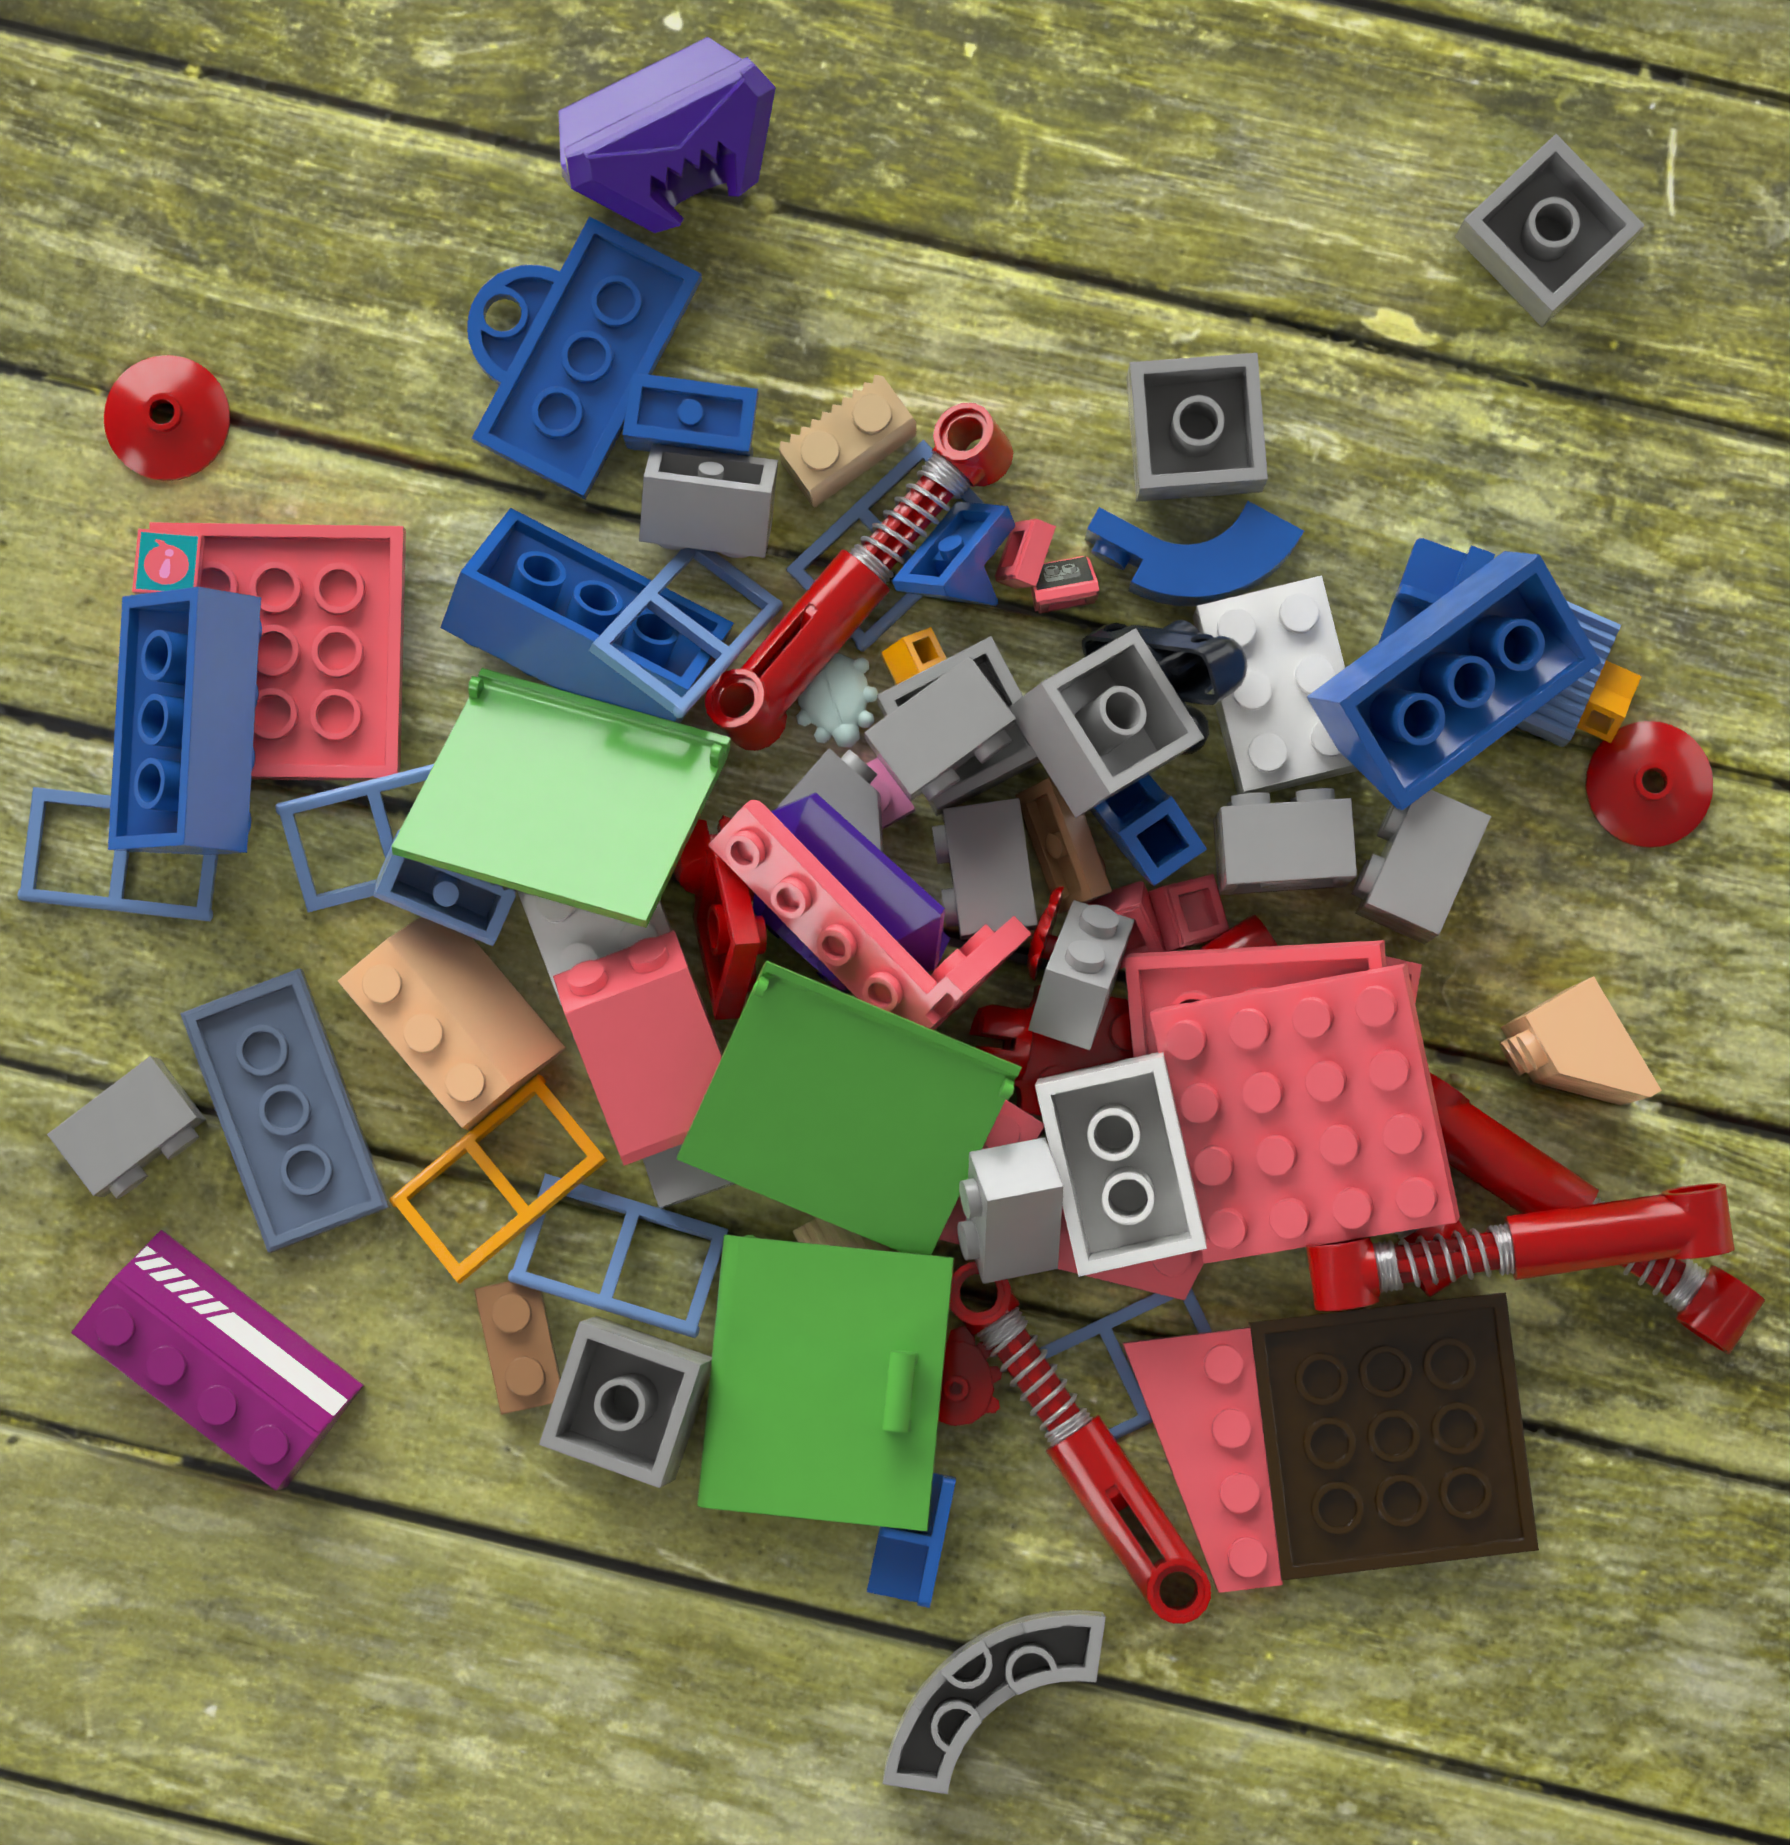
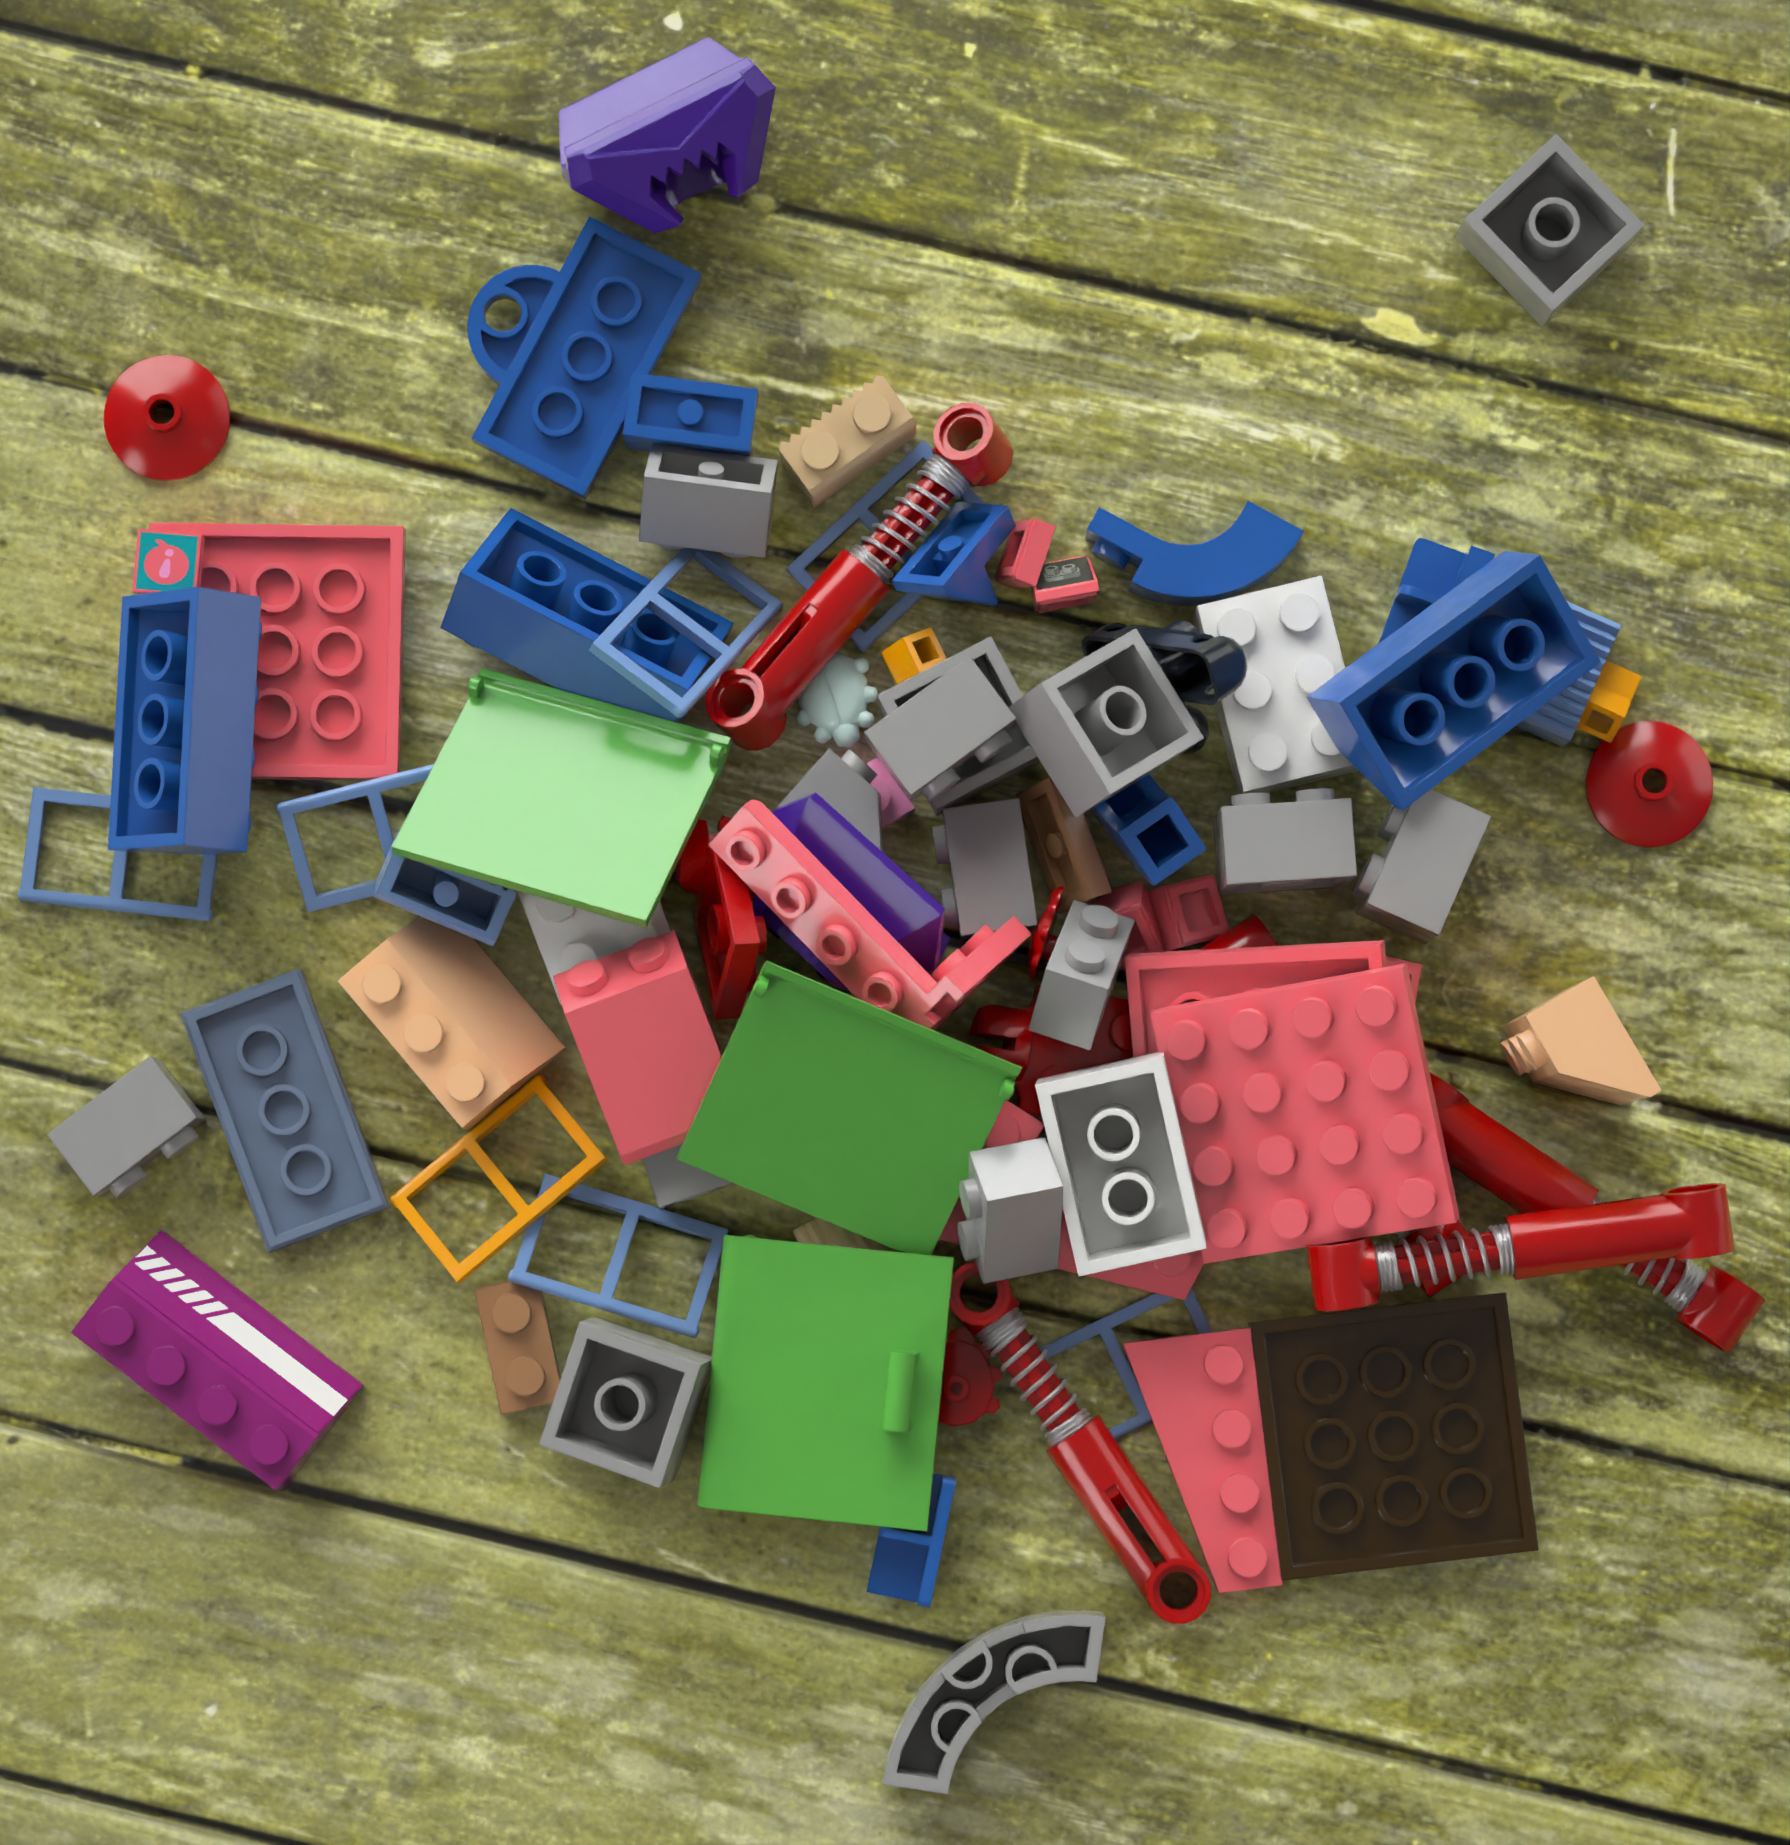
light grey brick [1126,353,1268,502] -> none

